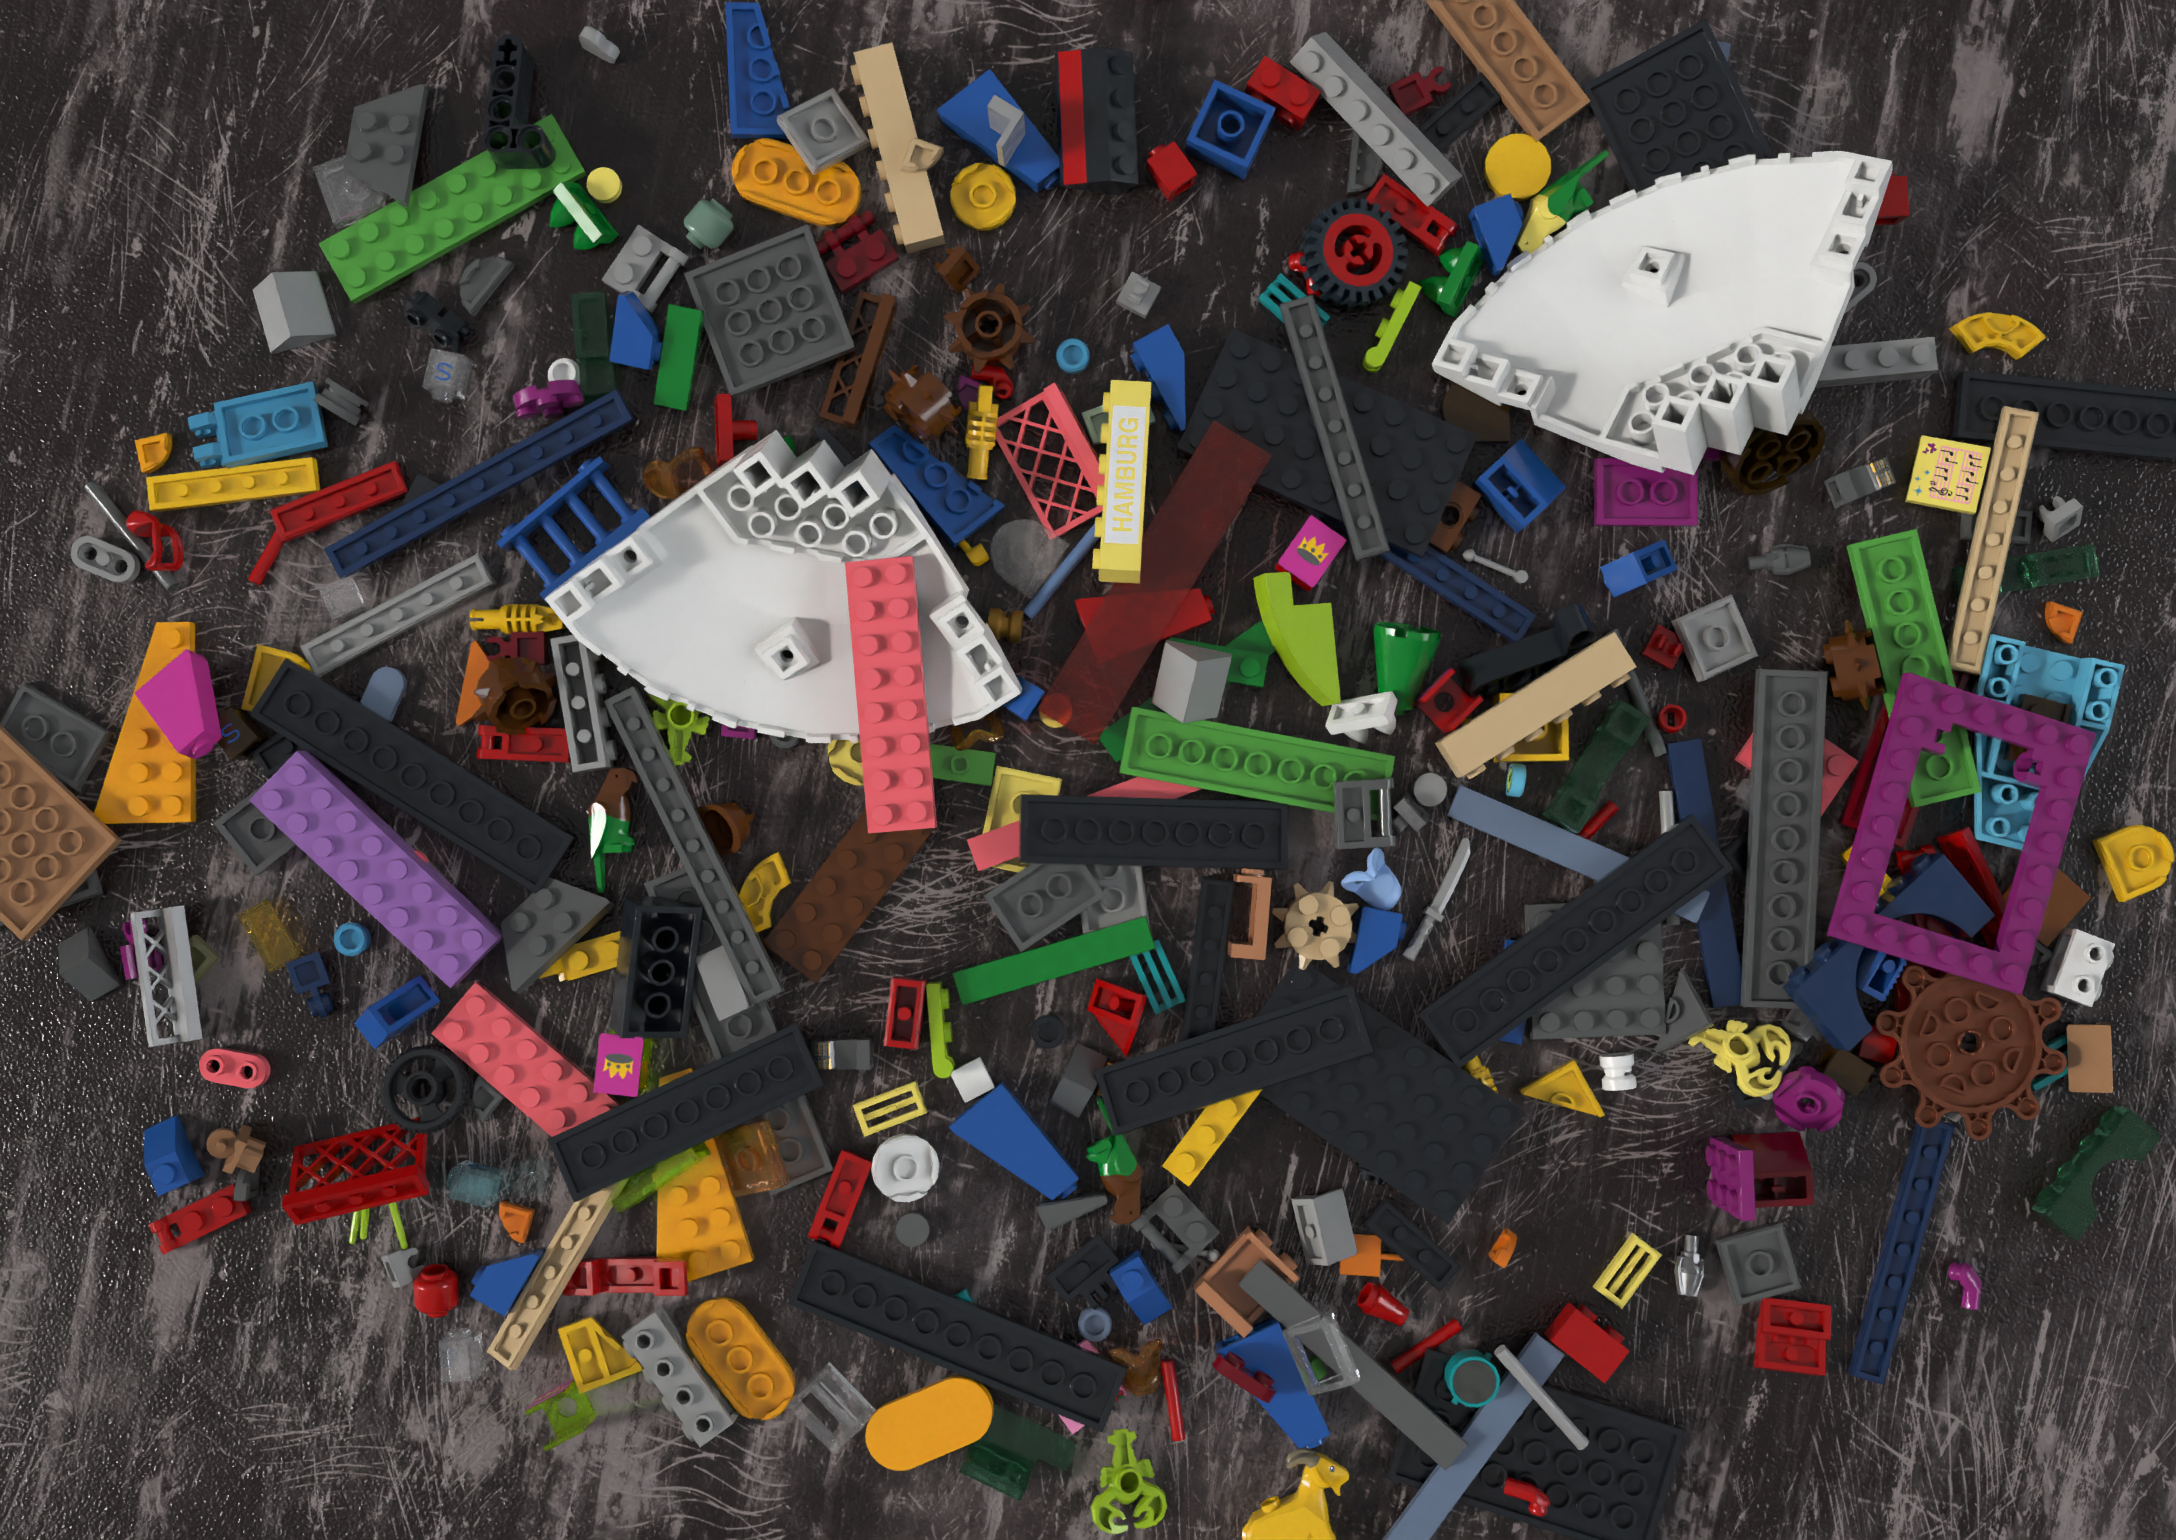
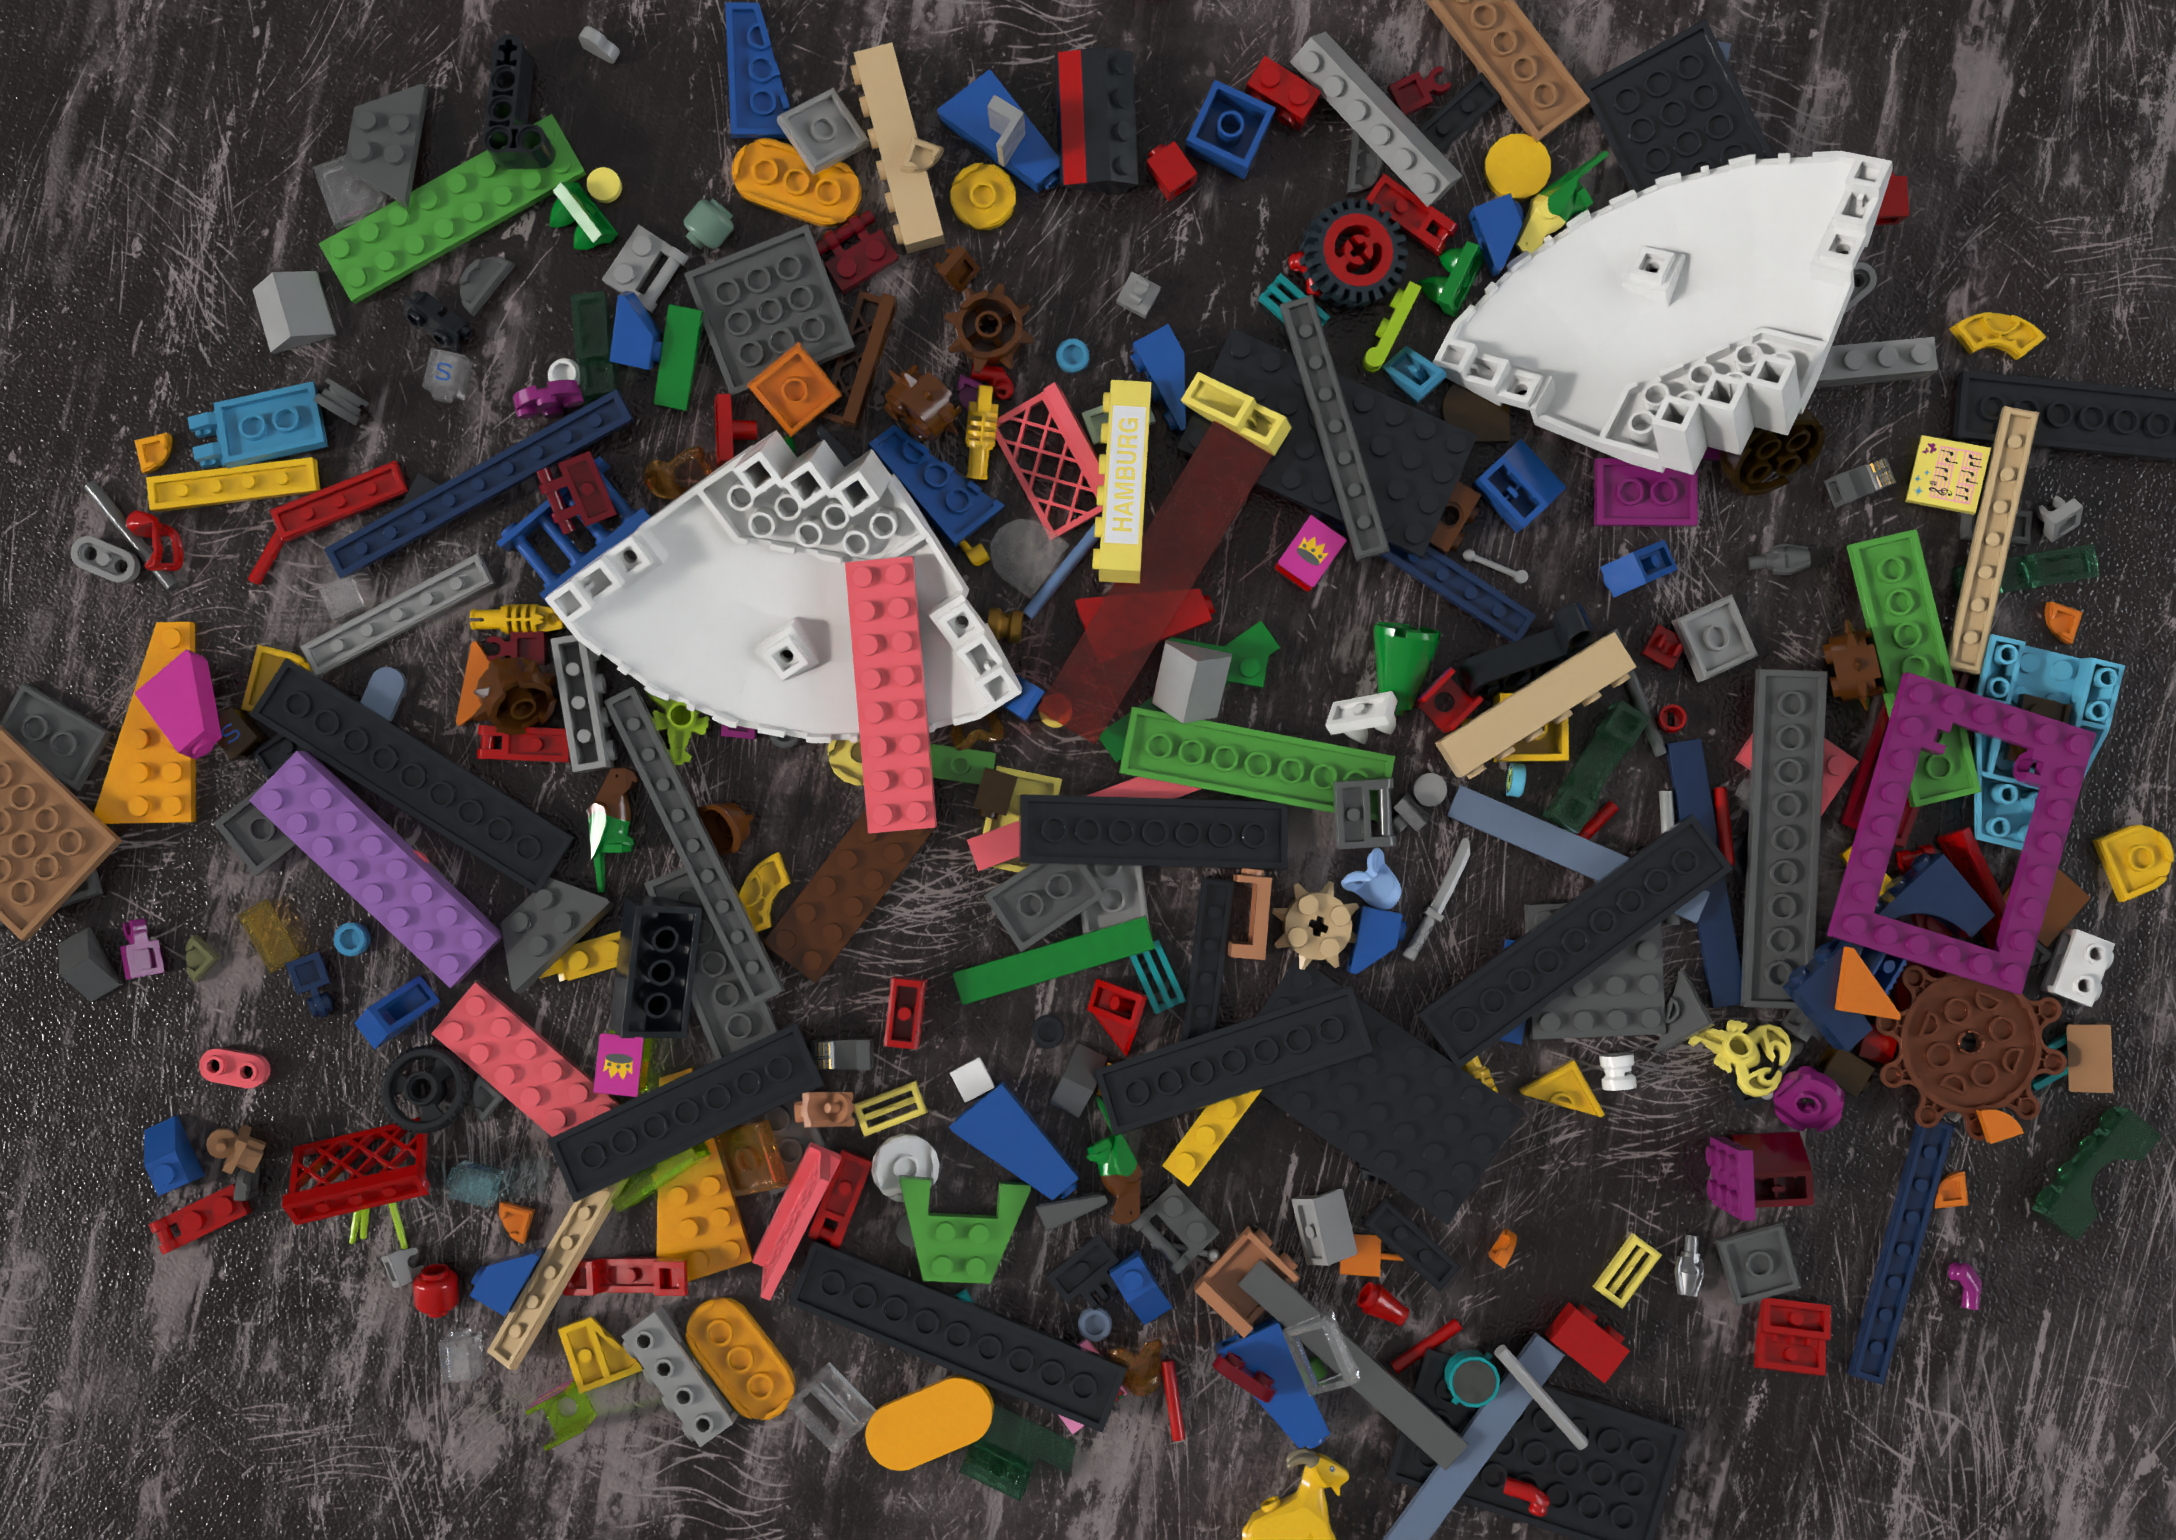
light grey fence [130,905,203,1047] -> none
light grey slope [696,945,753,1021] -> none
lime plate [926,981,955,1078] -> none
lime animal [1090,1428,1167,1534] -> none
lime slope [1253,572,1341,706] -> none
none -> dark red plate [536,451,617,535]
none -> orange tile [747,341,842,437]
none -> coral fence [752,1142,841,1301]
none -> nougat hips [794,1092,855,1128]
none -> bright green wing [899,1176,1031,1284]
none -> dark brown brick [973,767,1018,820]
none -> light yellow slope [1181,372,1292,456]
none -> dark azure slope [1381,346,1447,406]
none -> red piece [1713,787,1735,866]
none -> orange tile [1835,947,1901,1020]
none -> orange tile [1933,1170,1969,1209]
none -> orange tile [1976,1108,2024,1144]

